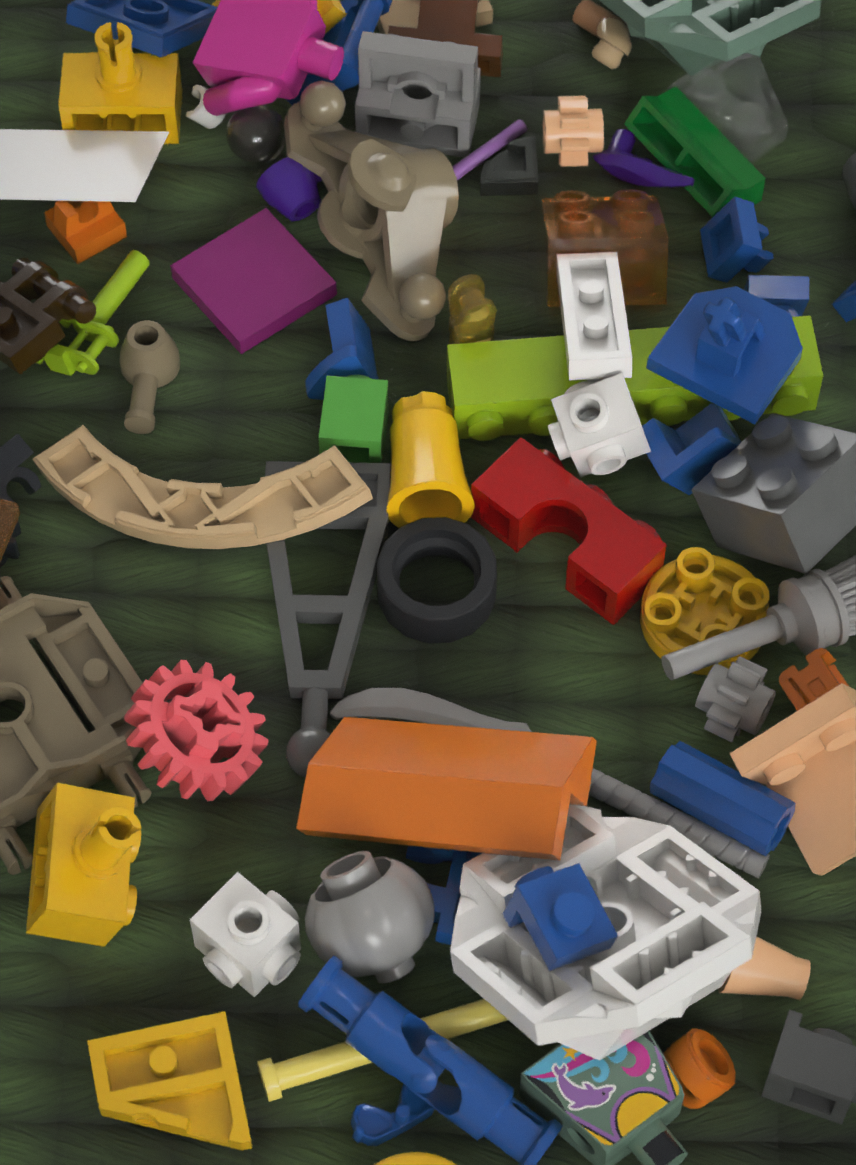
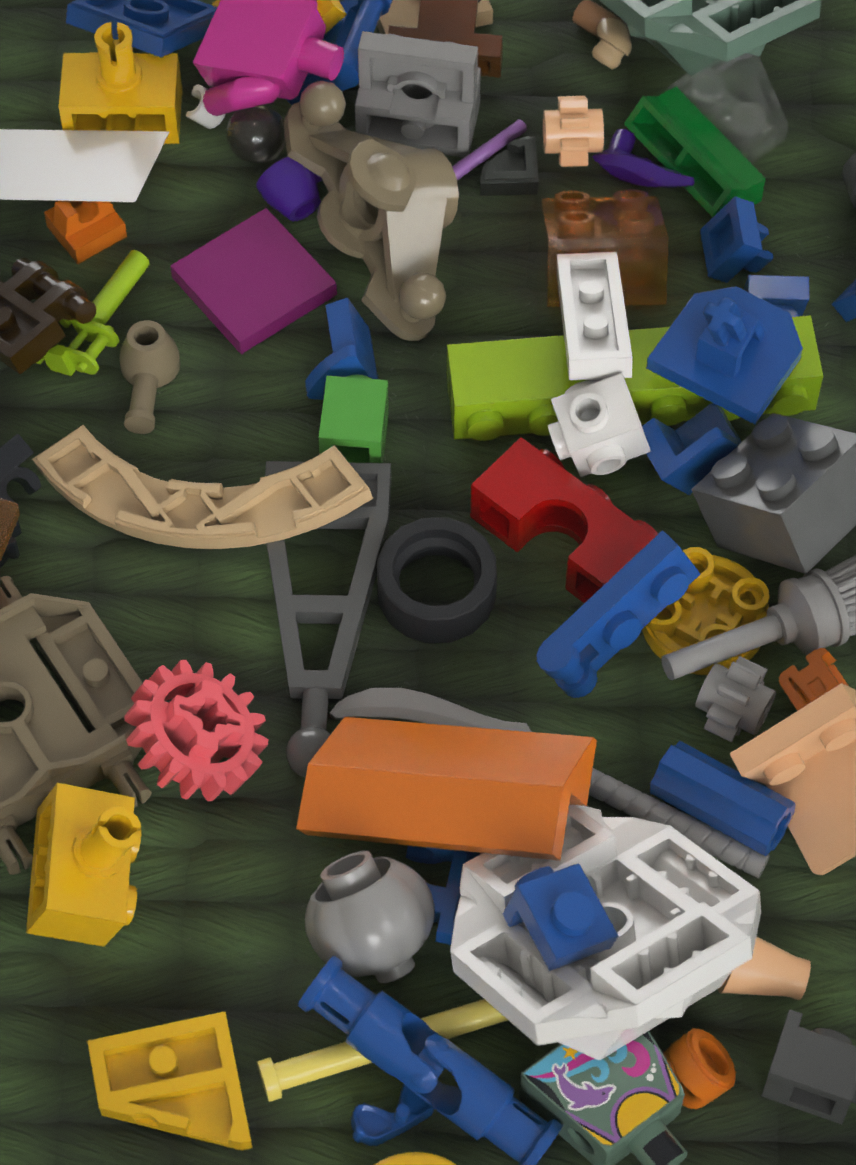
white brick [190,872,301,997] -> none
yellow plant [387,391,475,528] -> none
clear yellow bar [448,274,497,344] -> none
none -> blue plate [537,530,701,698]

